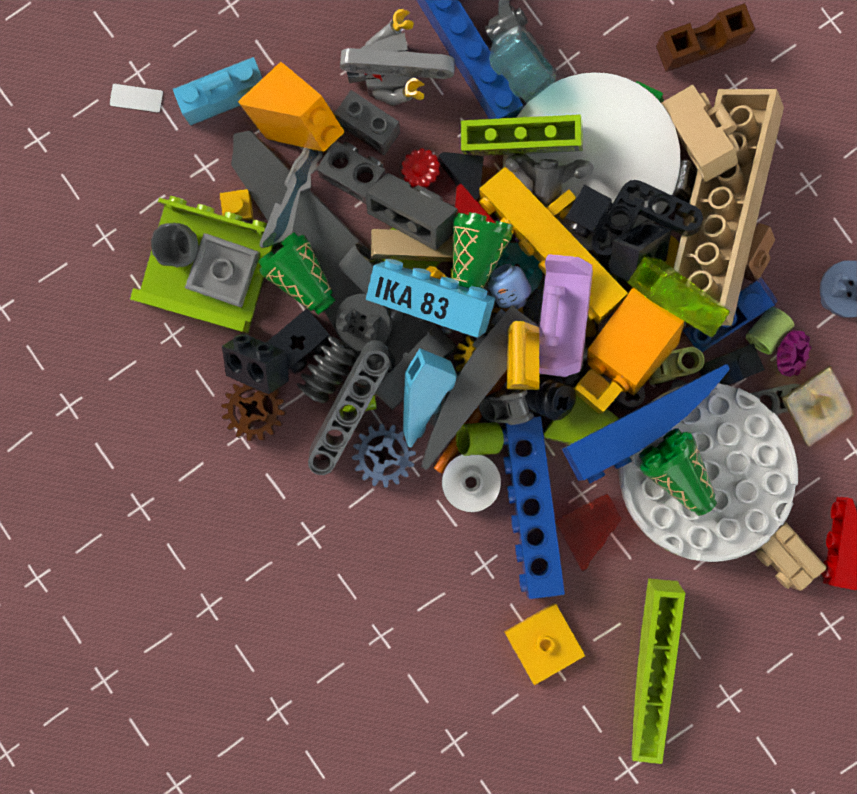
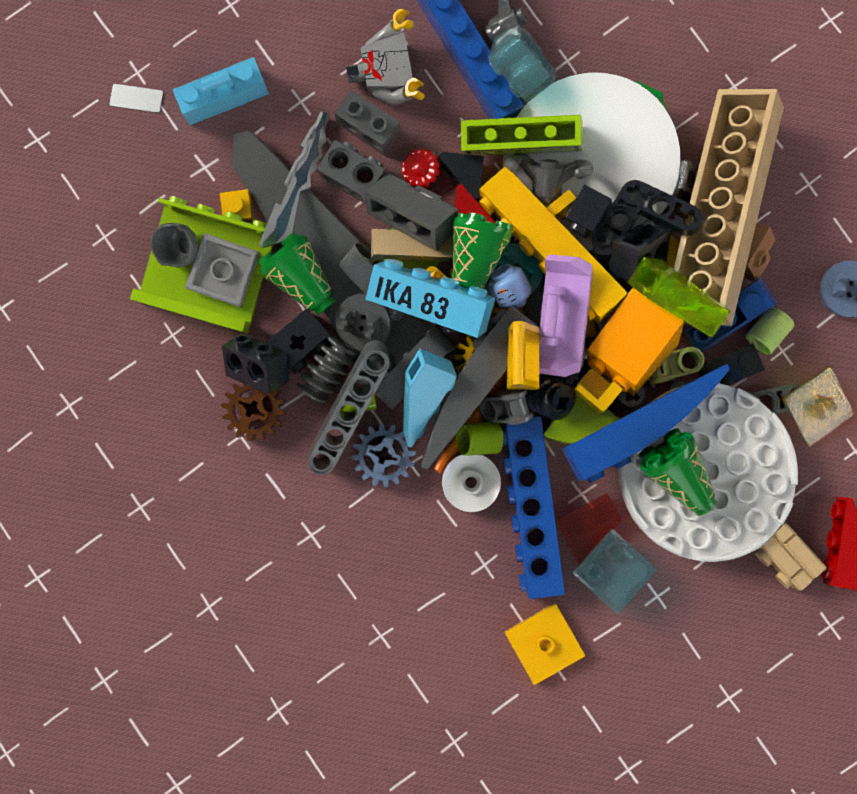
light orange slope [238,62,344,152] -> none
light grey beam [340,48,455,79] -> none
lime slope [632,578,685,764] -> none
reddish brown arch [656,3,756,72] -> none
tan piece [661,85,740,182] -> none
magenta gear [777,330,812,377] -> none
none -> clear light blue slope [572,529,657,615]

